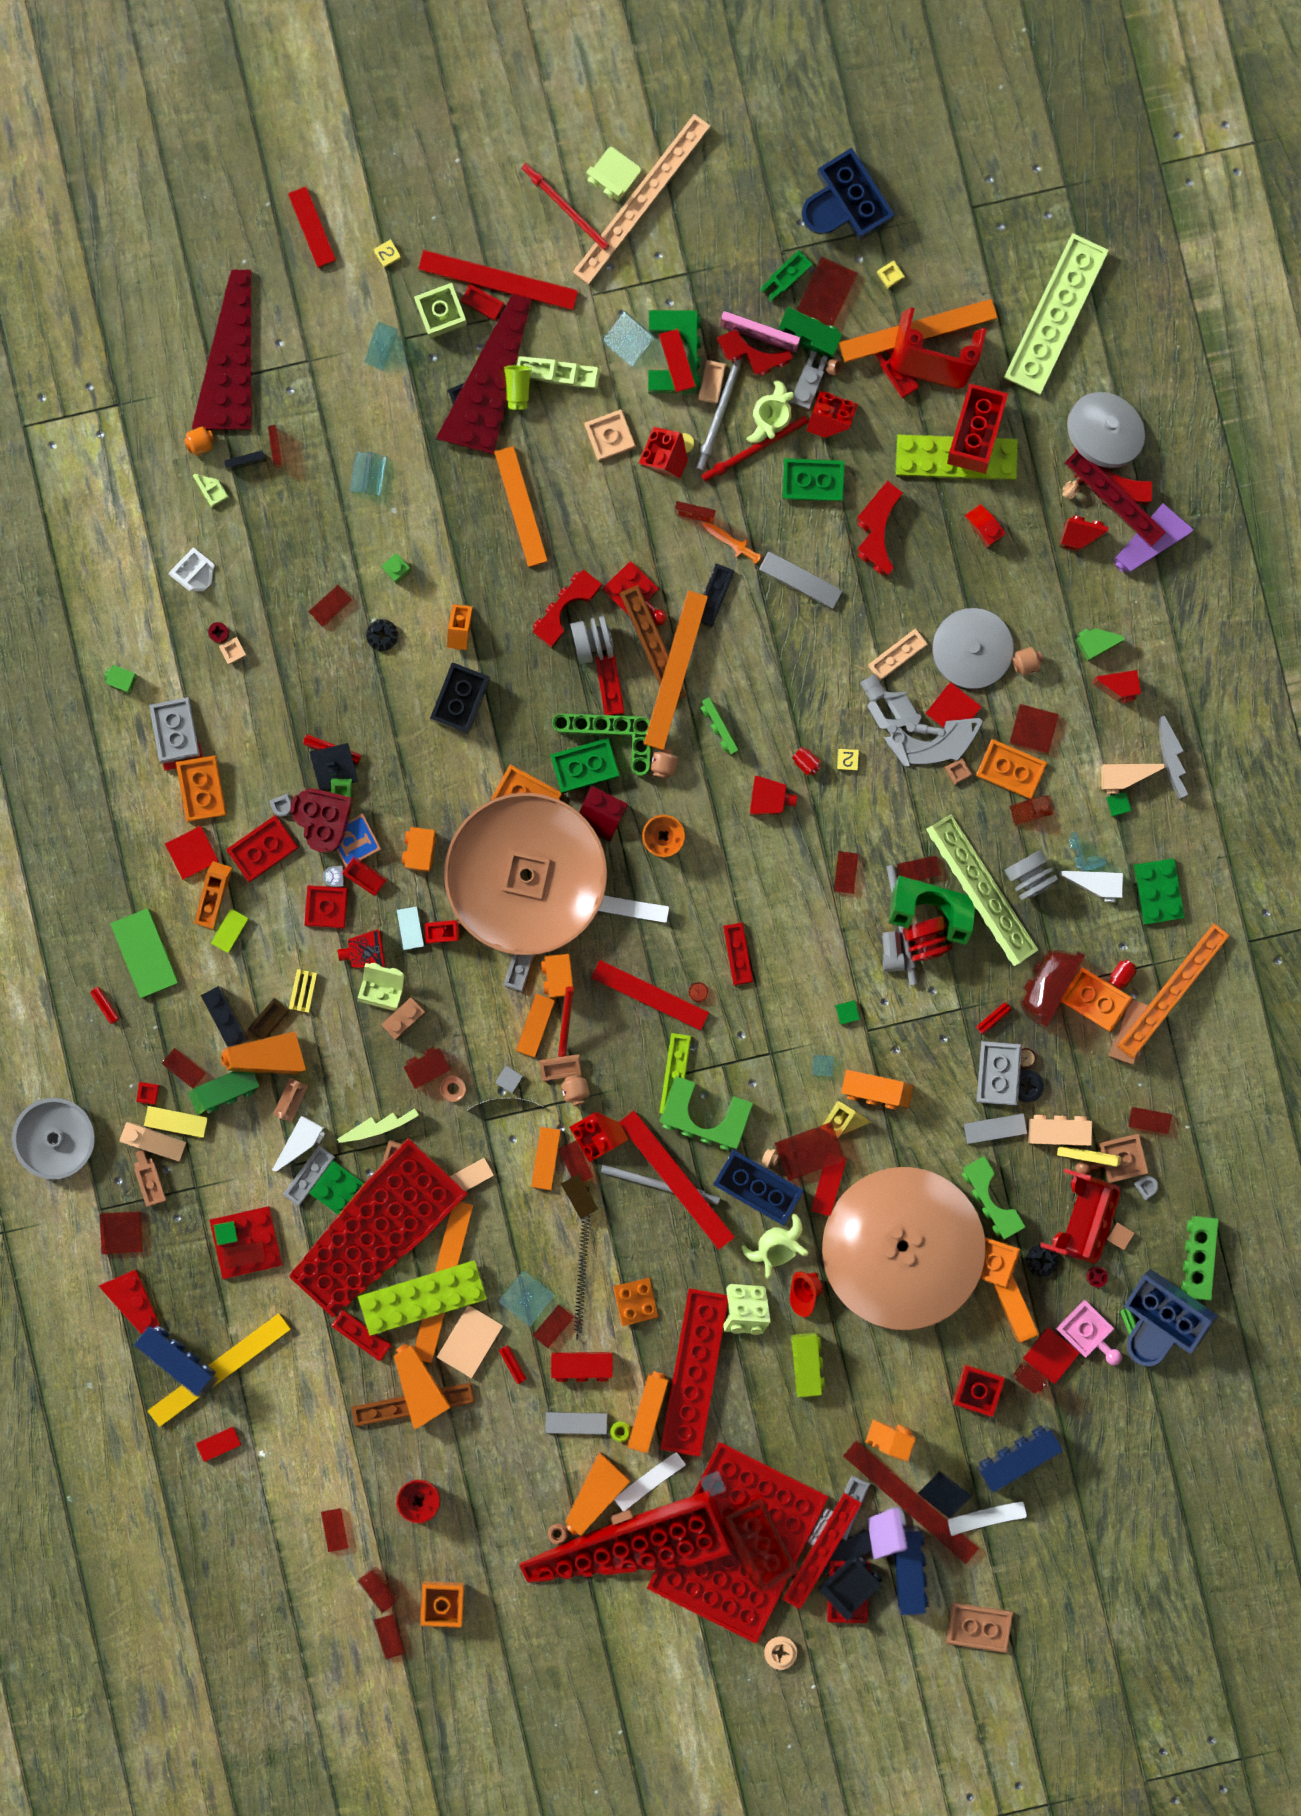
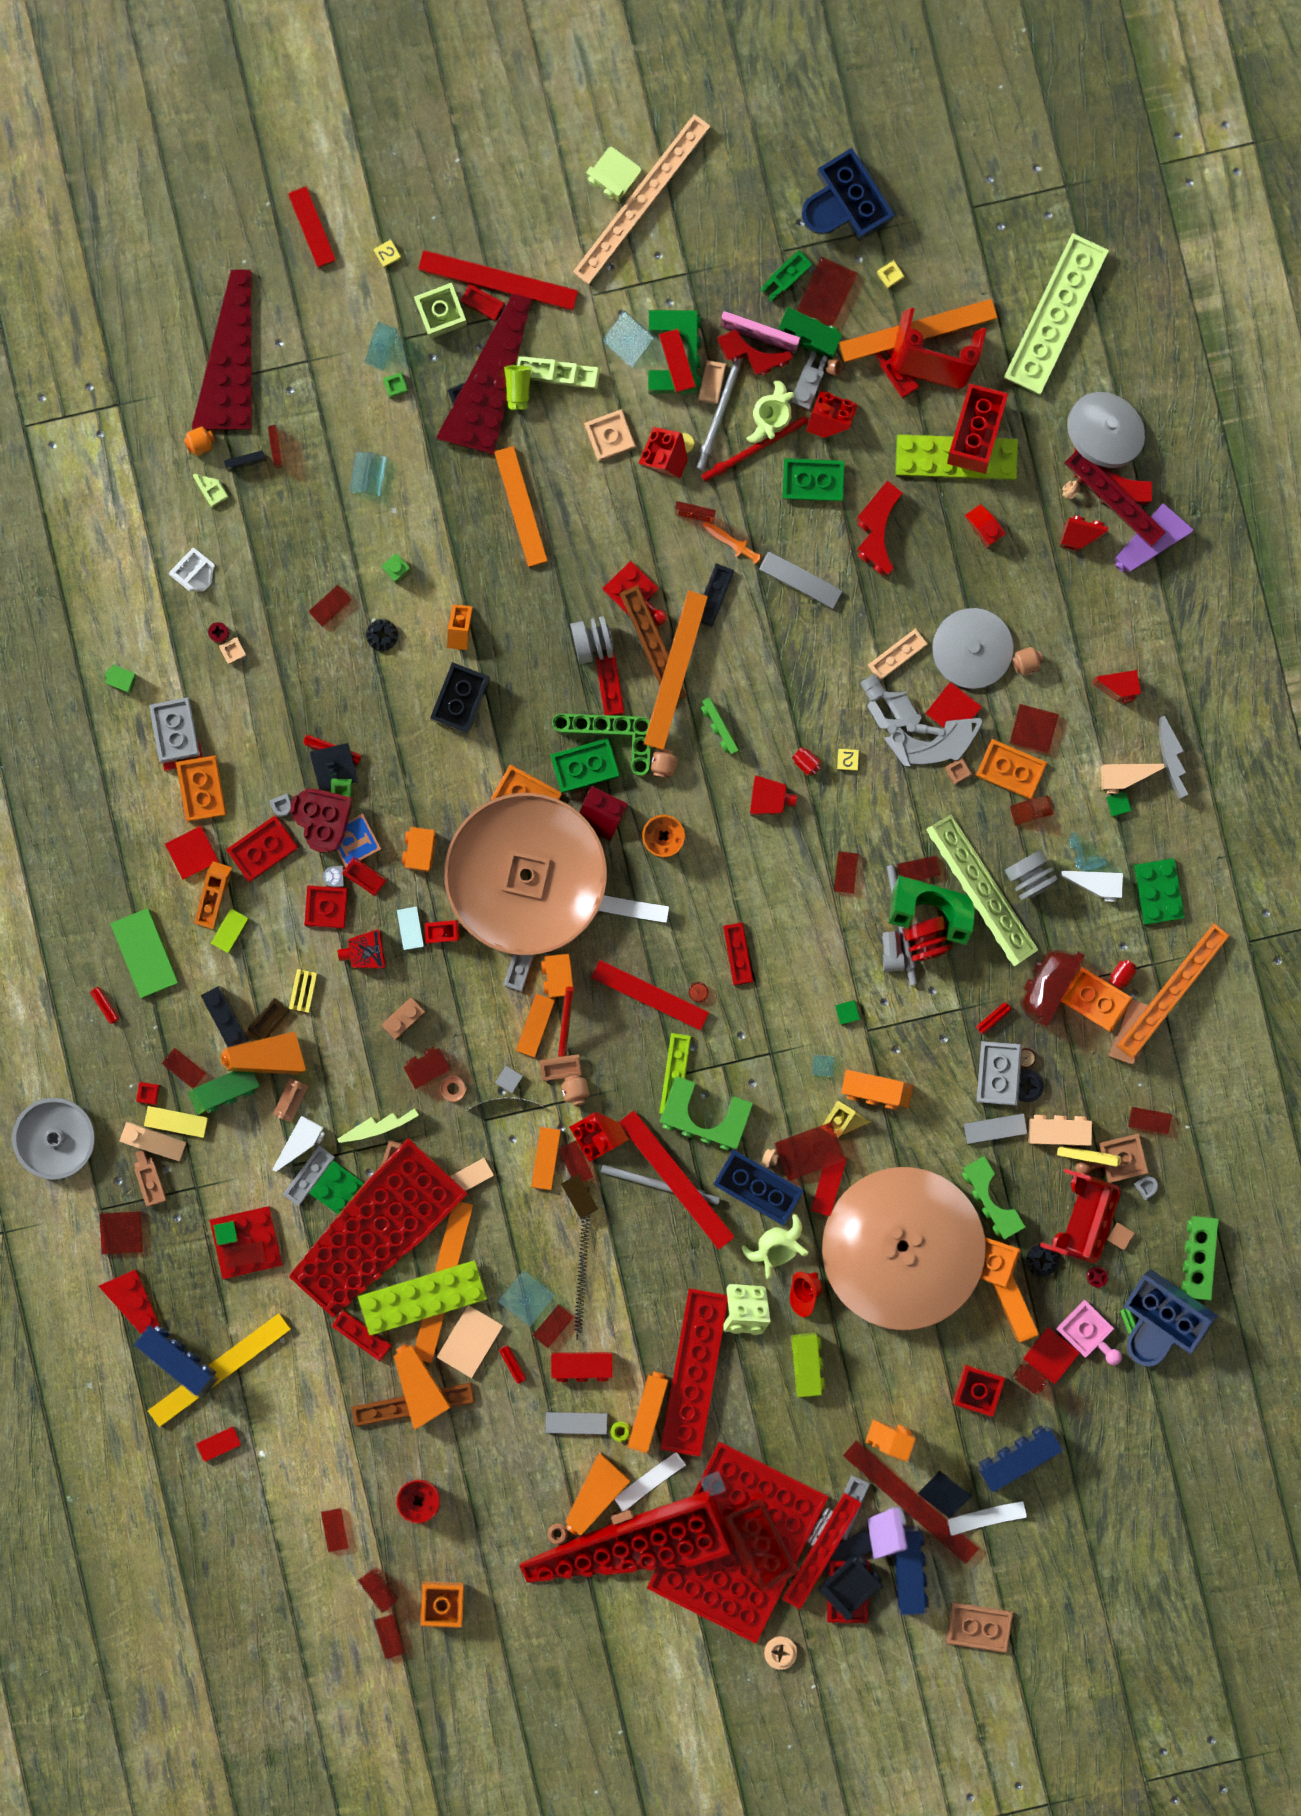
yellowish green bracket [357,963,405,1011] -> none
red bar [521,163,610,251] -> none
red arch [532,569,602,649] -> none
orange hinge [613,1277,658,1326] -> none
bright green slope [1076,628,1125,661] -> none
none -> bright green tile [383,372,408,398]

